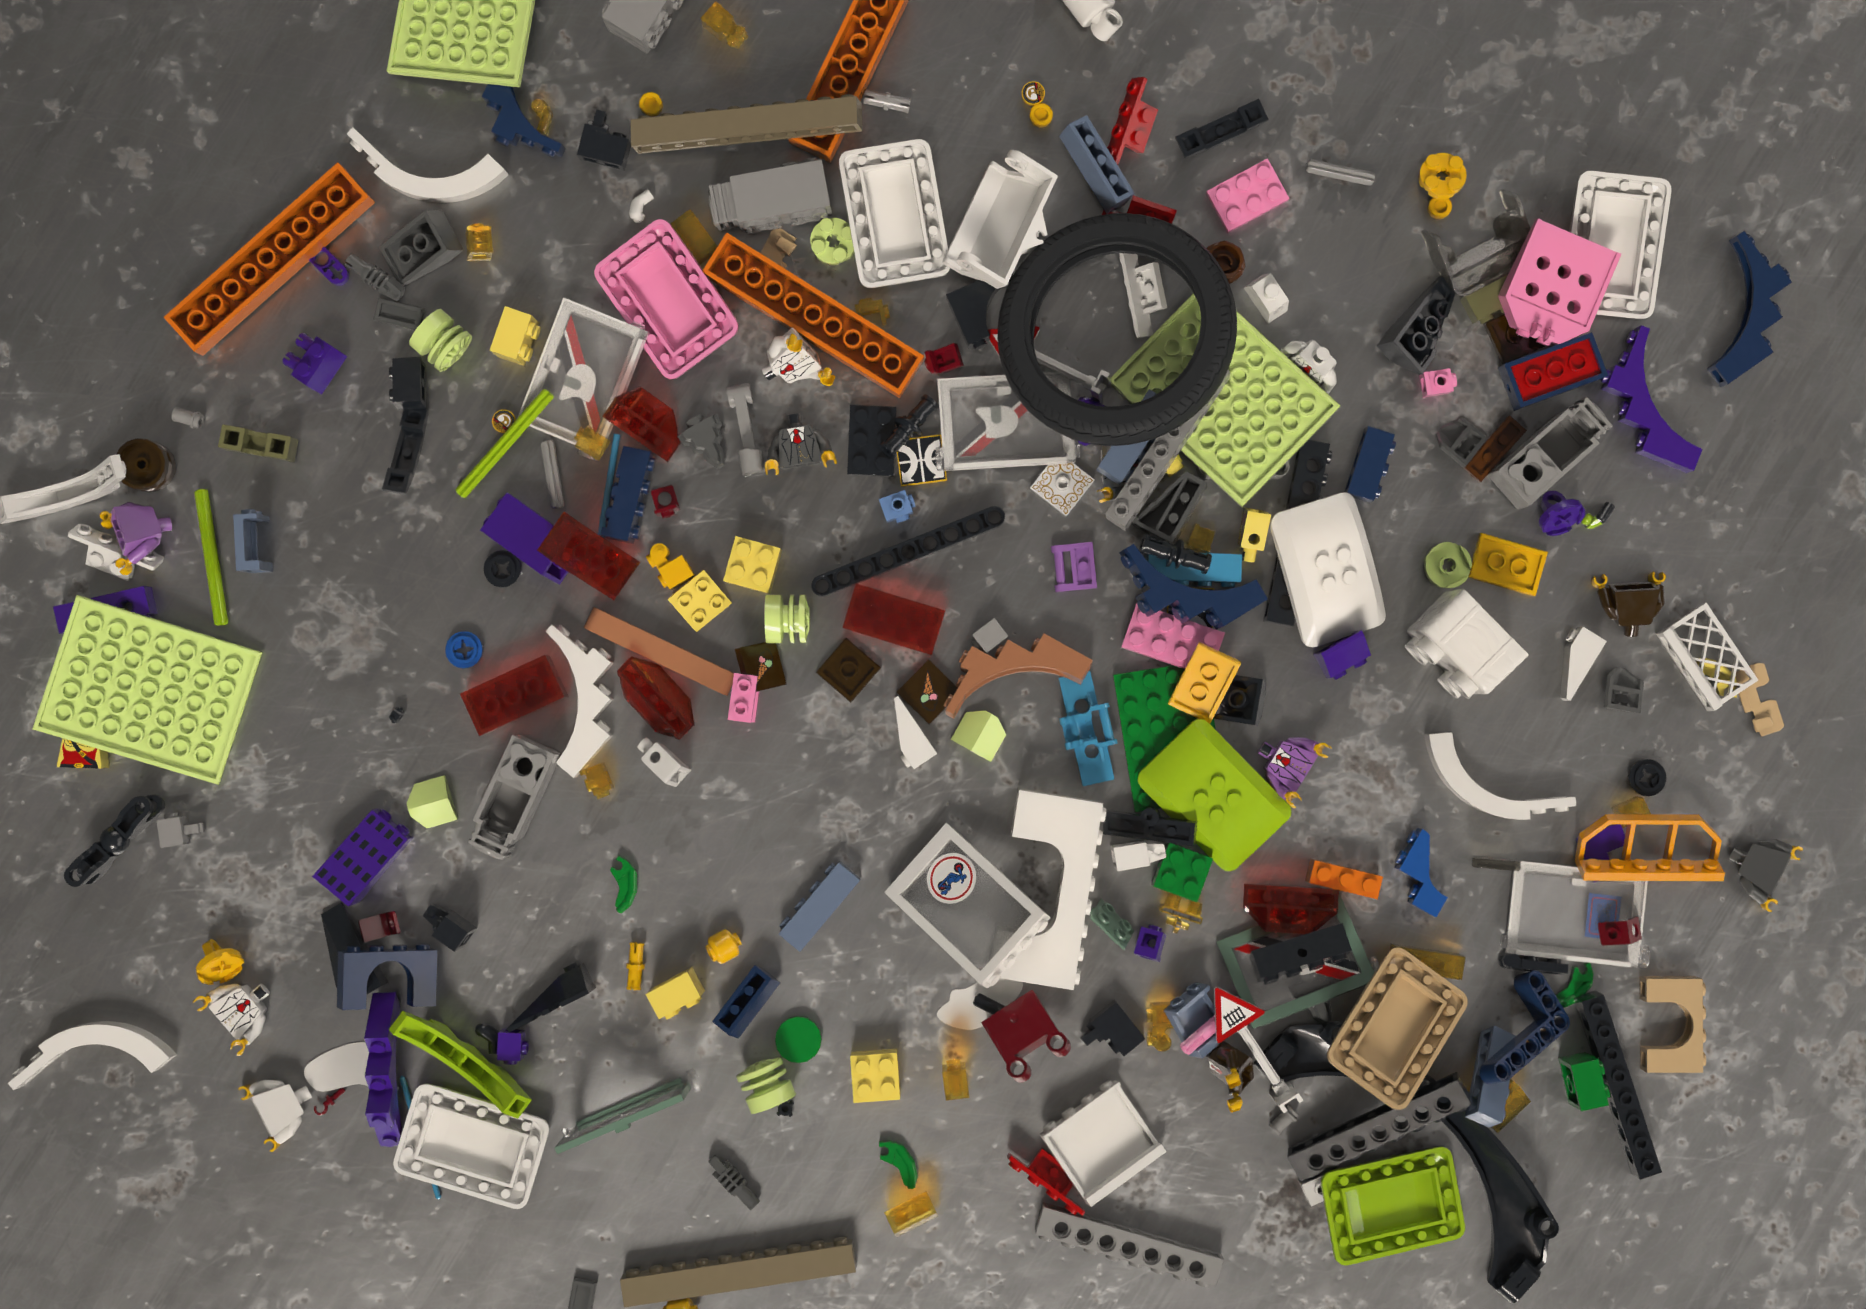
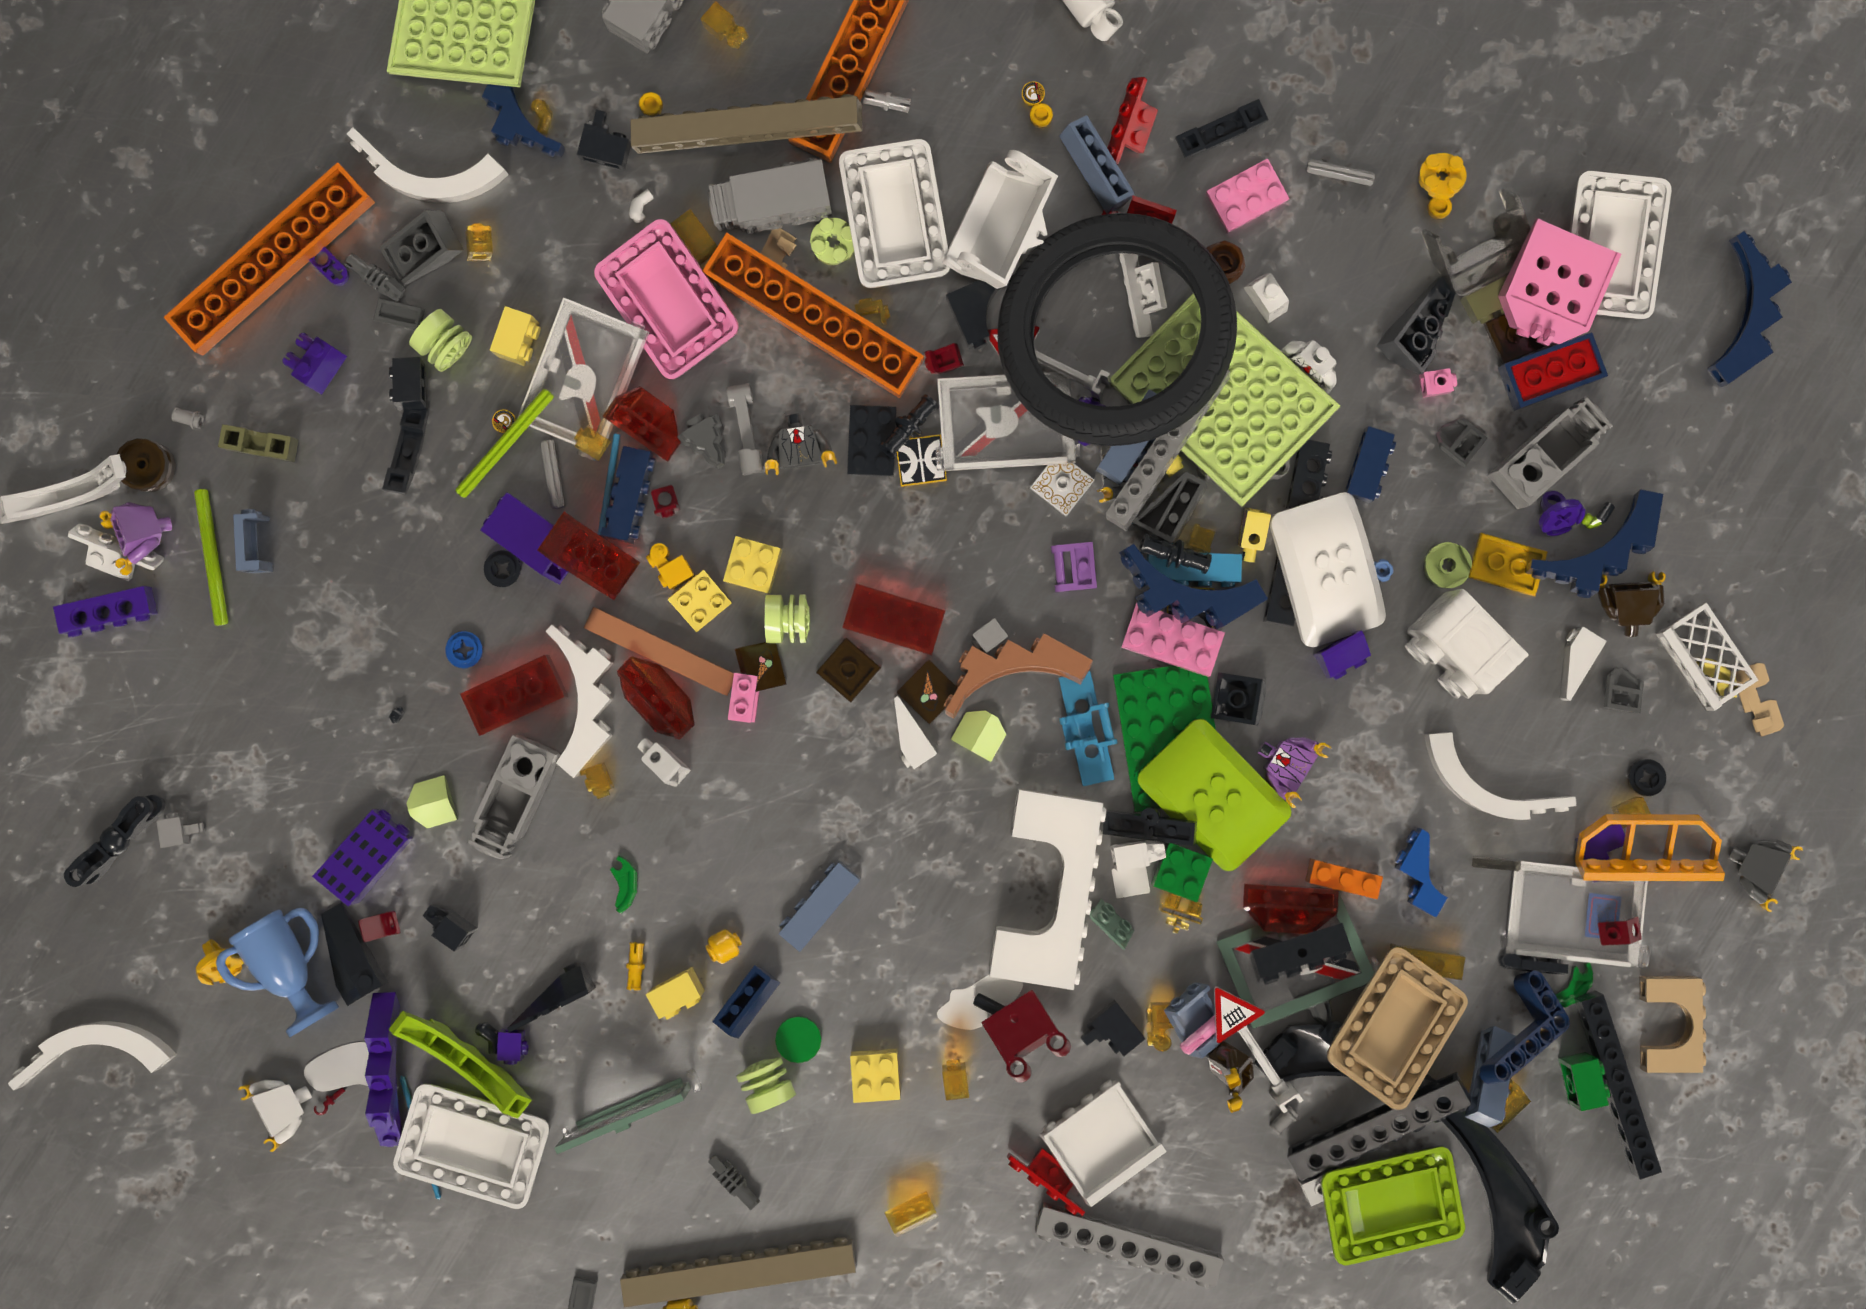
yellowish green tile [32,595,263,785] -> none
torso [57,738,110,769] -> none
white torso [192,983,270,1056] -> none
dark blue arch [337,944,437,1010] -> none
white torso [762,328,835,386] -> none
black piece [776,1100,794,1117] -> none
black beam [811,506,1005,597] -> none
medium blue brick [879,490,916,523] -> none
green piece [879,1140,918,1189] -> none
window [884,823,1051,988] -> none
dark purple brick [1134,924,1166,962] -> none
yellow tile [1168,642,1241,724] -> none
reddish brown tile [1462,415,1527,483] -> none
dark purple arch [1601,325,1703,473] -> none
none -> medium blue piece [216,908,339,1038]
none -> white sticker [1111,867,1150,898]
none -> medium blue plate [1374,559,1394,582]
none -> dark blue arch [1525,489,1663,598]

